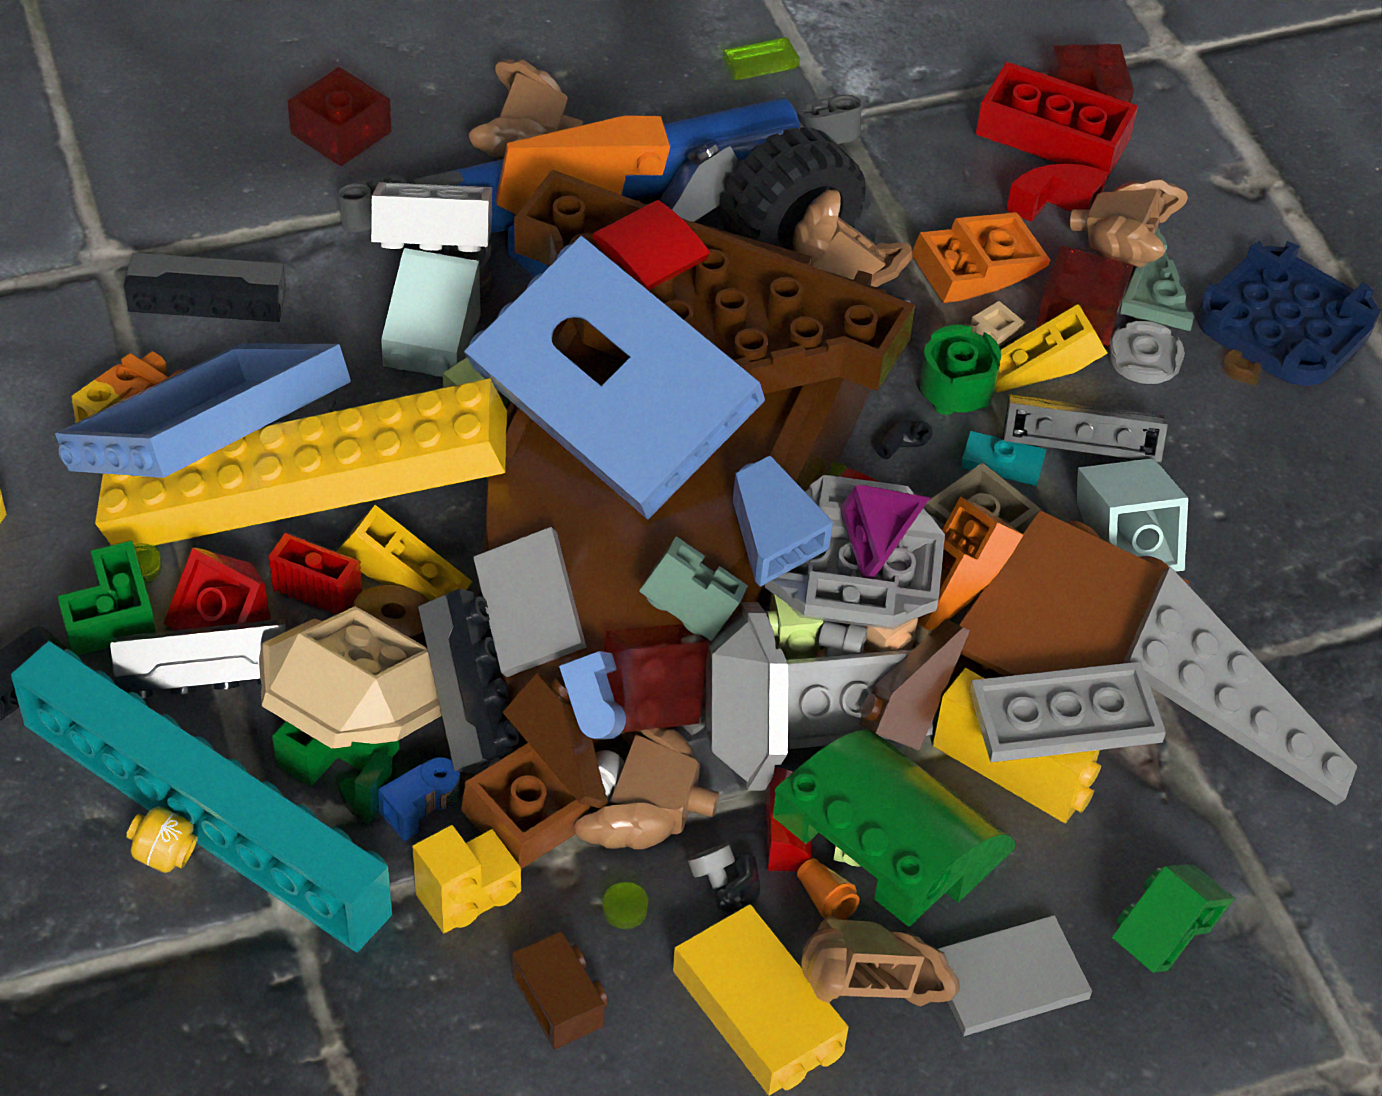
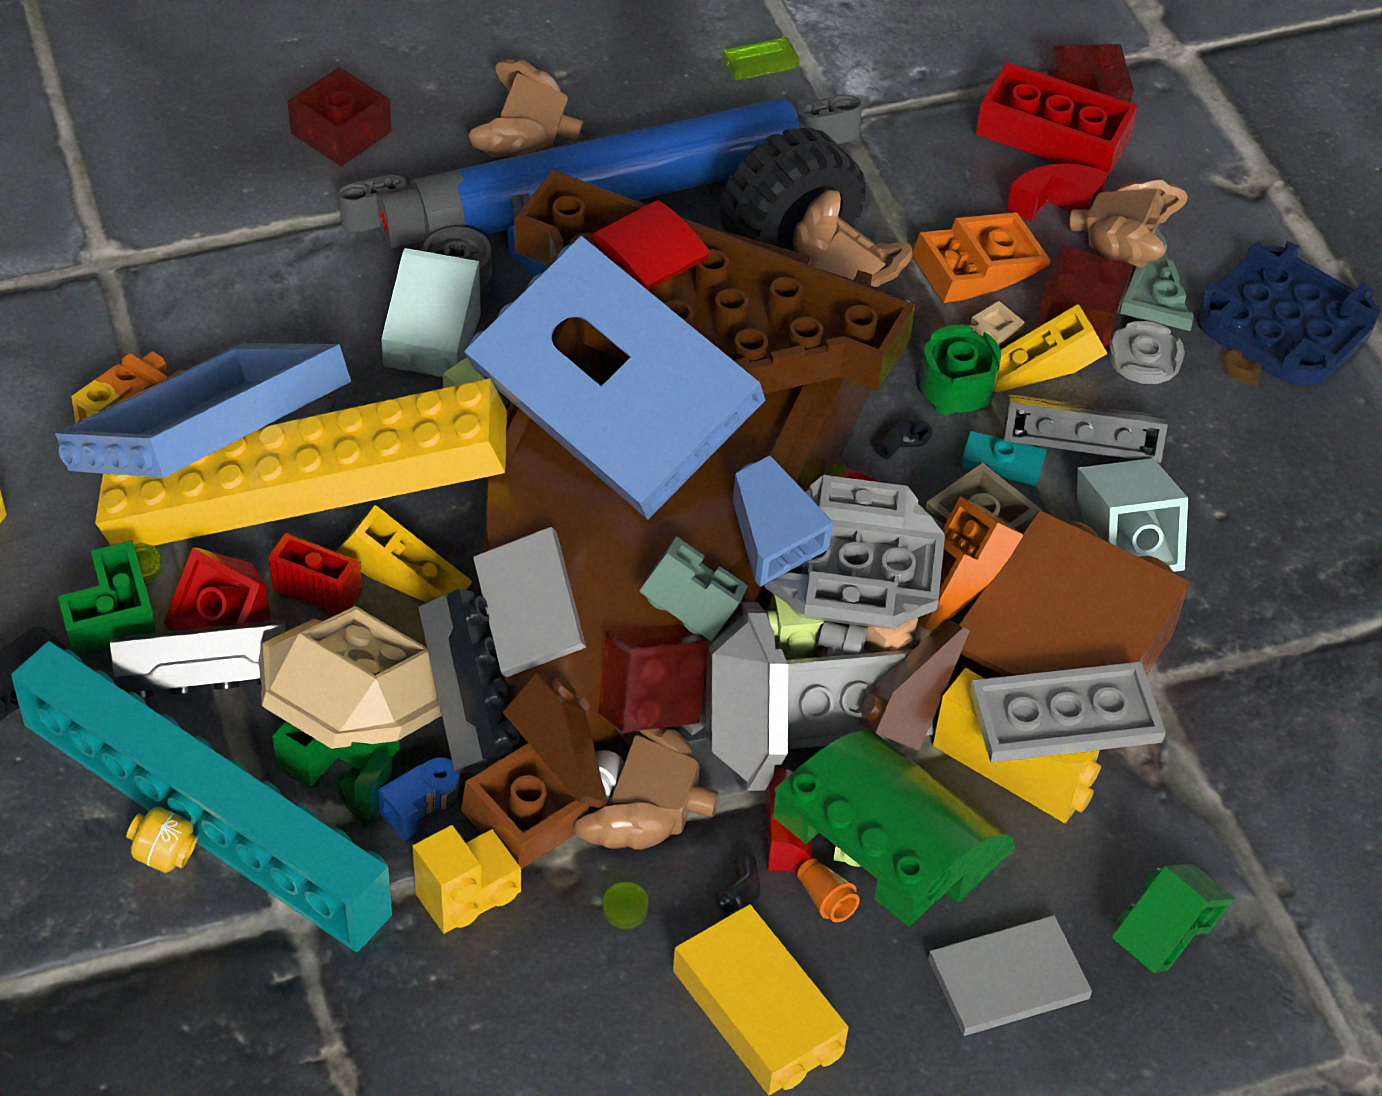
black piece [124,253,286,322] -> none
reddish brown tile [352,585,430,643] -> none
white brick [371,182,492,252] -> none
orange wedge [496,116,670,215] -> none
reddish brown brick [512,931,608,1050] -> none
medium blue leg [559,651,626,739] -> none
dark grey slope [660,143,739,222] -> none
light grey tile [687,843,735,889] -> none
medium nougat torso [801,916,960,1007] -> none
magenta slope [840,485,930,579] -> none
light grey wing [1123,566,1357,805] -> none

